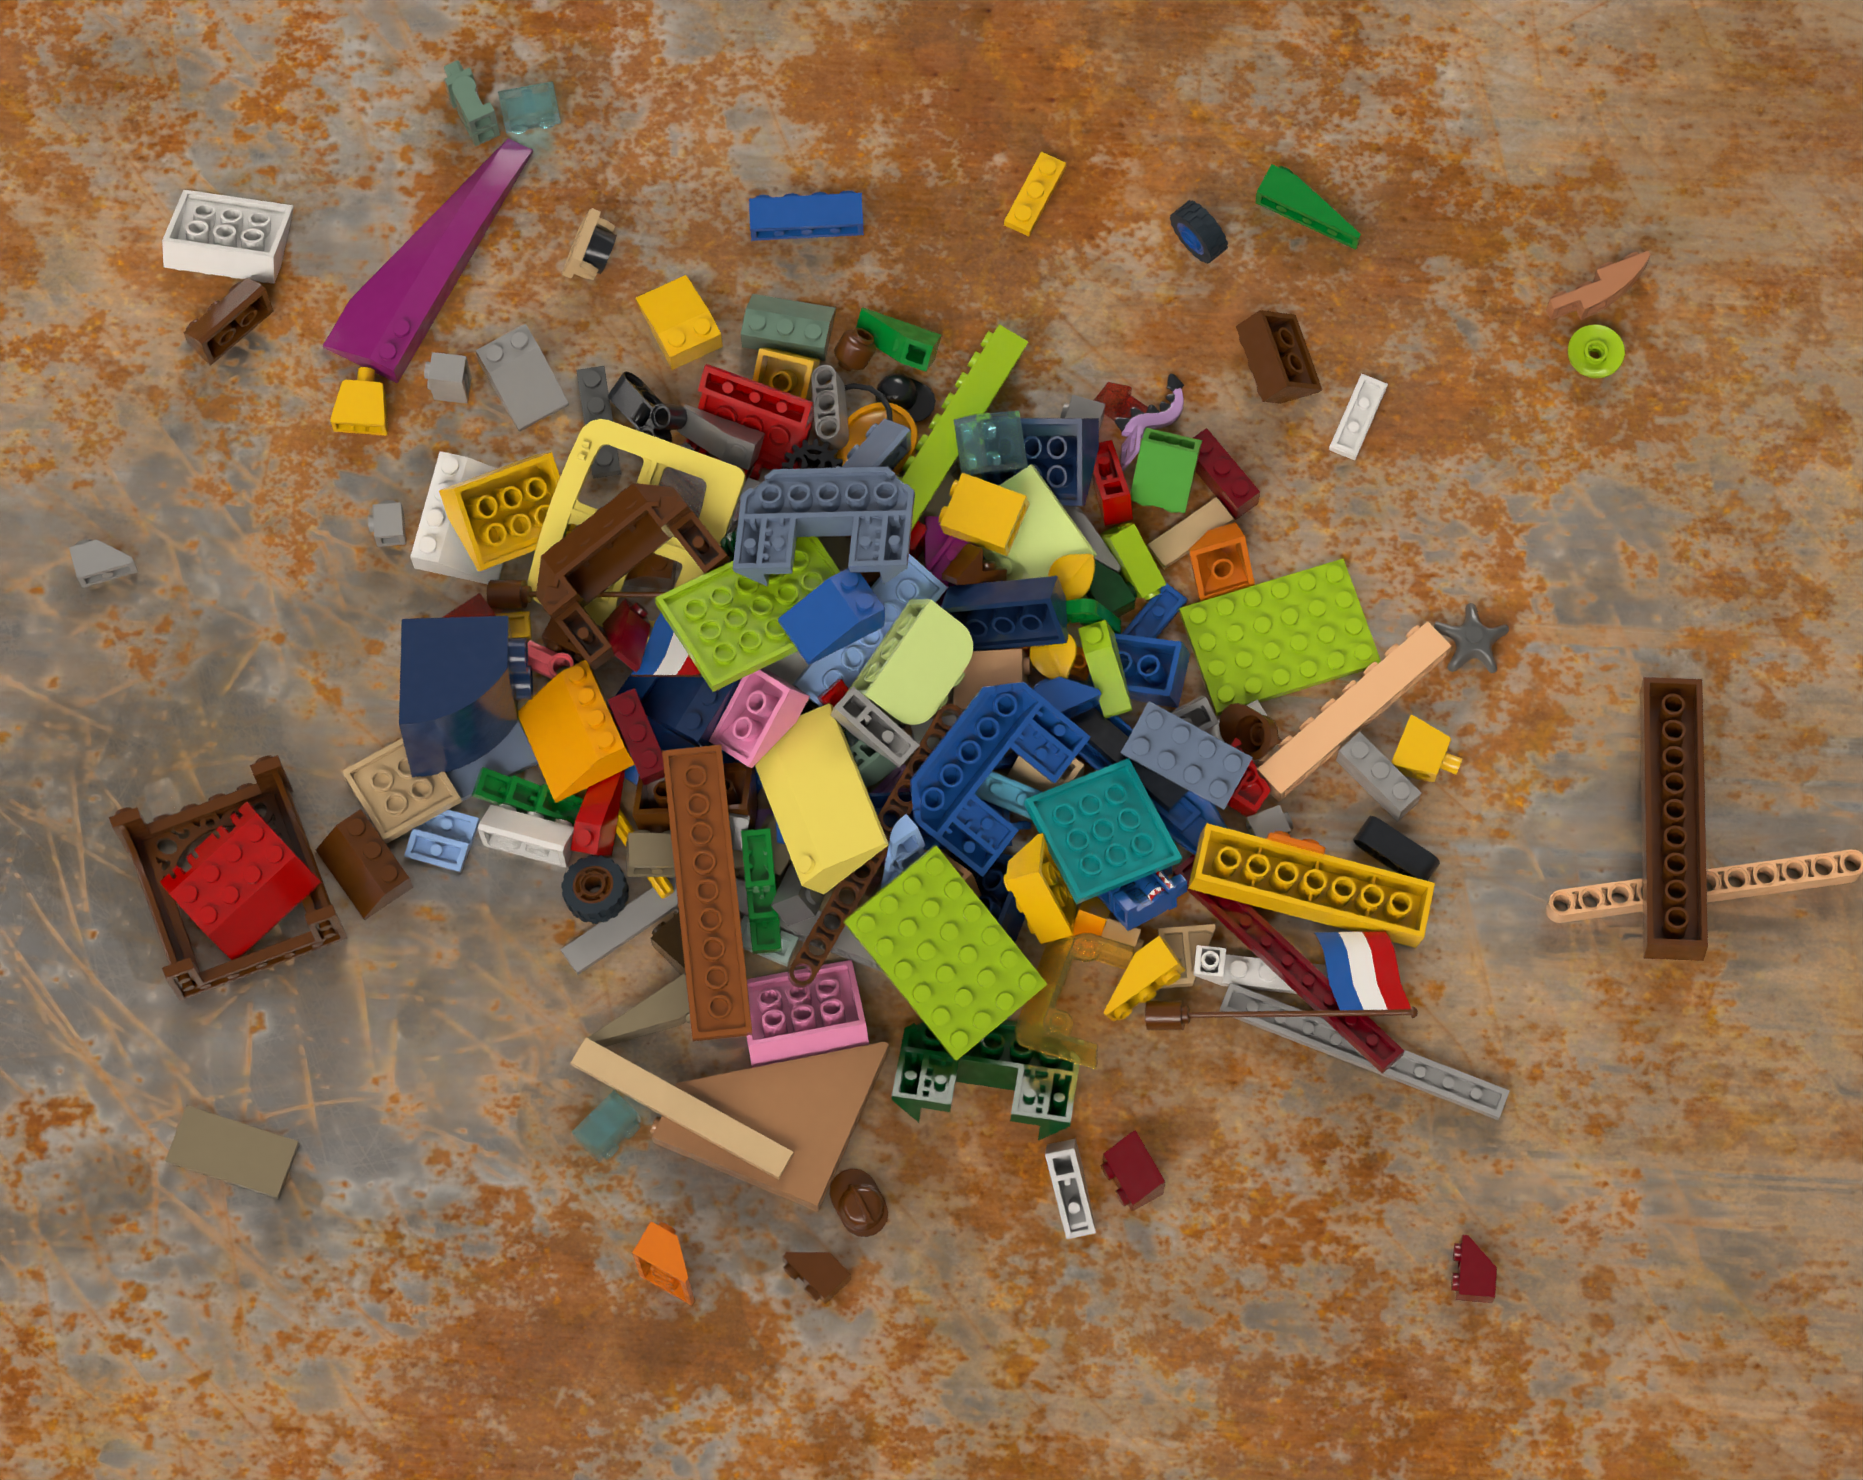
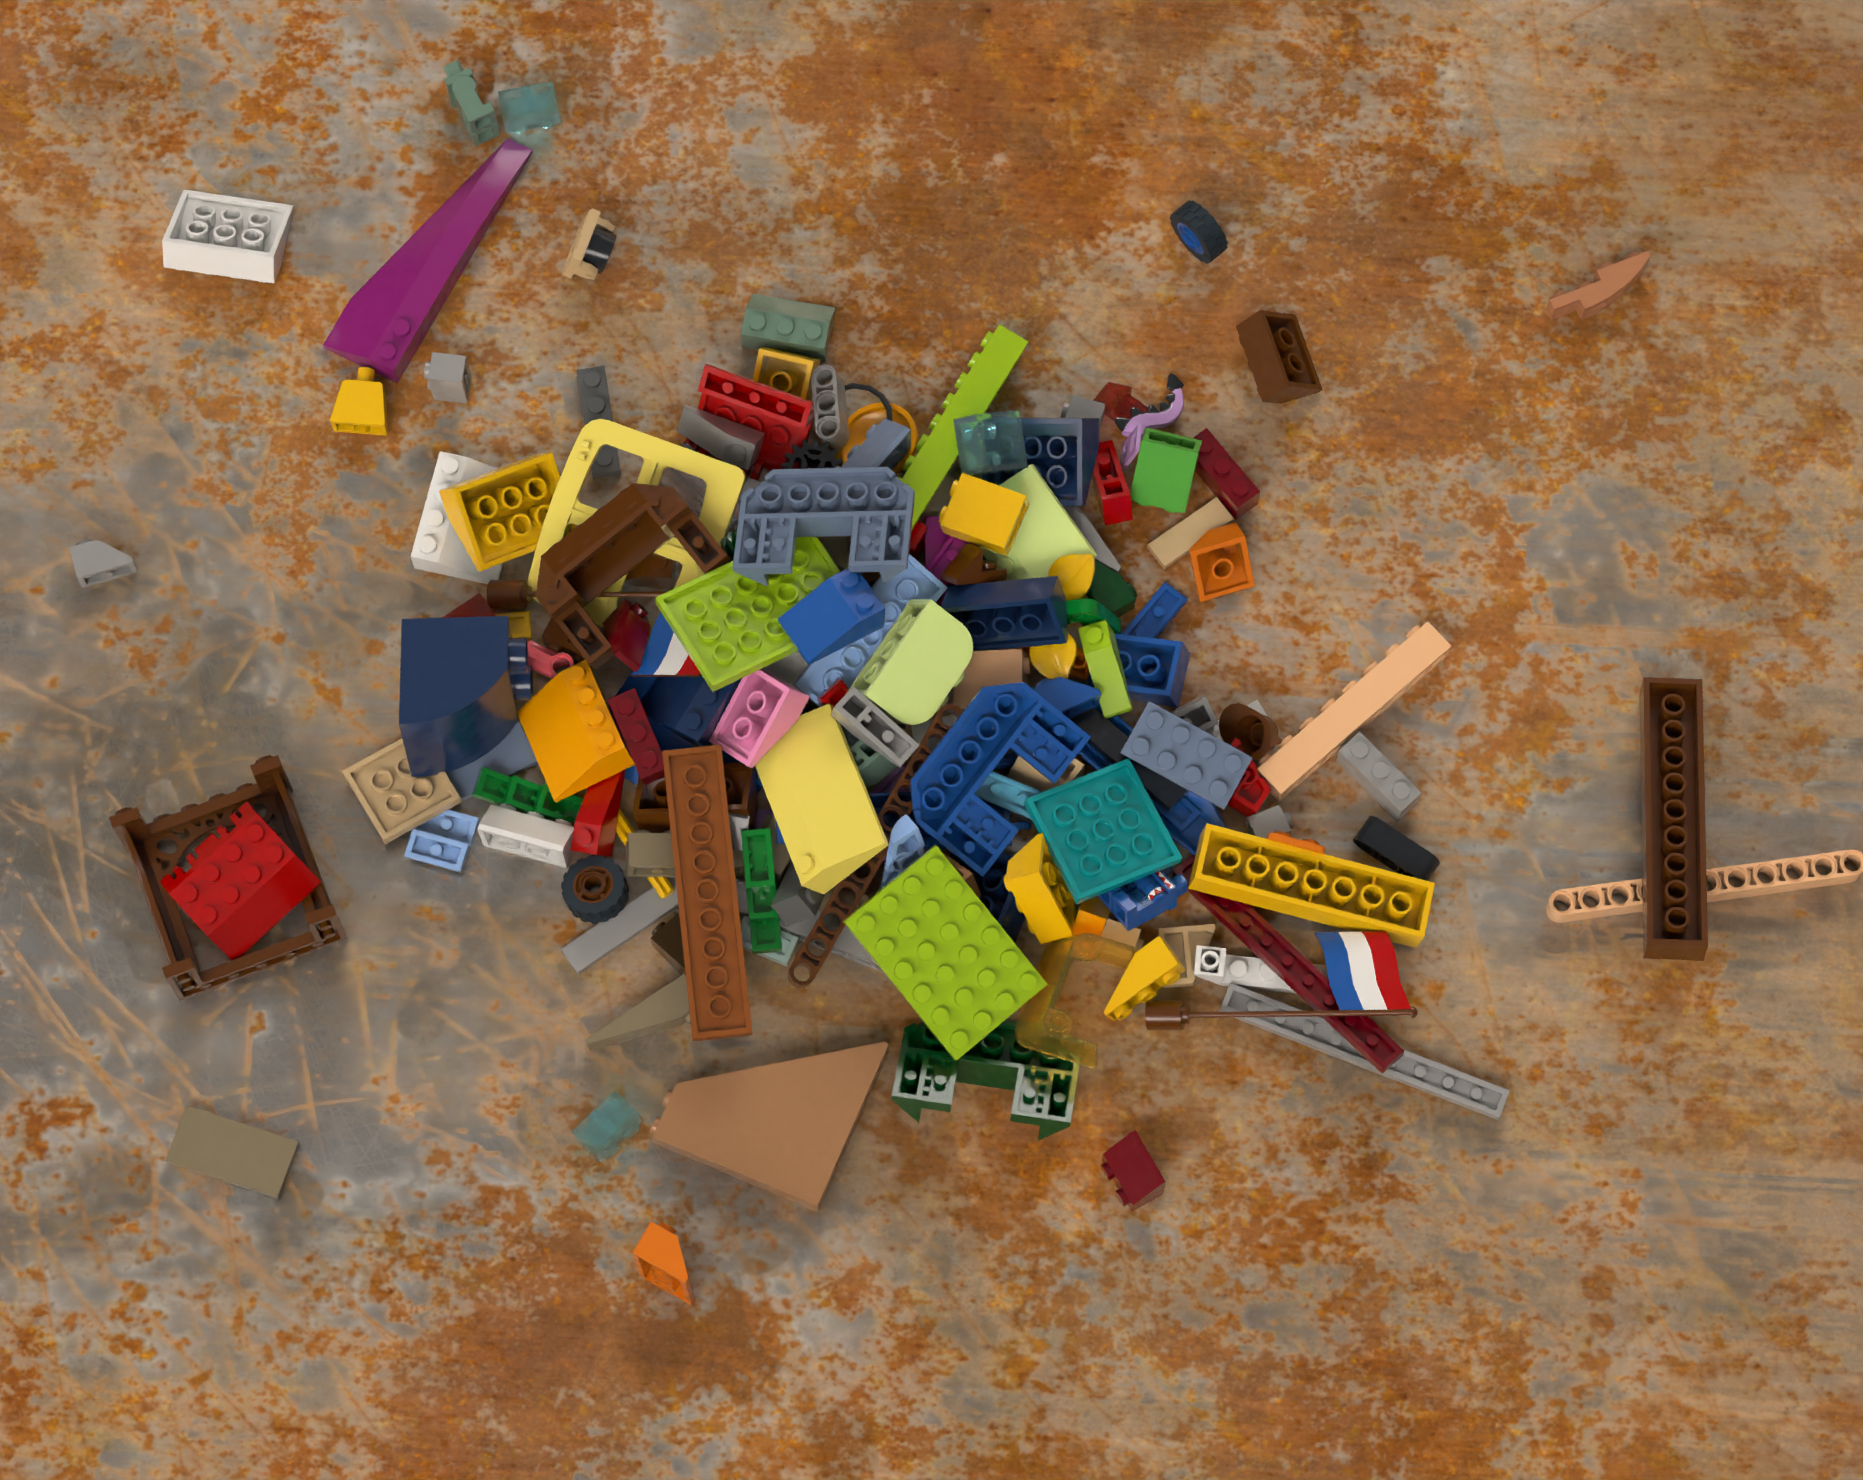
reddish brown slope [183,278,274,366] -> none
reddish brown slope [316,809,413,920] -> none
light grey brick [368,500,406,547] -> none
light grey slope [475,324,569,432] -> none
tan tile [571,1038,794,1180] -> none
black piece [608,371,687,443] -> none
yellow slope [635,275,723,370] -> none
bright pink slope [746,960,869,1068] -> none
blue brick [749,191,864,241] -> none
reddish brown slope [782,1252,851,1304] -> none
reddish brown piece [829,1168,888,1237] -> none
reddish brown head [834,328,876,371] -> none
green slope [856,307,942,372] -> none
black cap [876,373,936,422] -> none
yellow plate [1004,152,1066,236] -> none
light grey slope [1045,1138,1096,1240] -> none
lime slope [1099,523,1166,600] -> none
lime plate [1179,558,1381,716] -> none
green slope [1255,164,1361,250] -> none
white tile [1329,373,1388,460] -> none
yellow torso [1391,715,1463,782] -> none
dark grey animal [1434,603,1509,673] -> none
dark red slope [1451,1235,1497,1303] -> none
lime dish [1567,324,1625,378] -> none

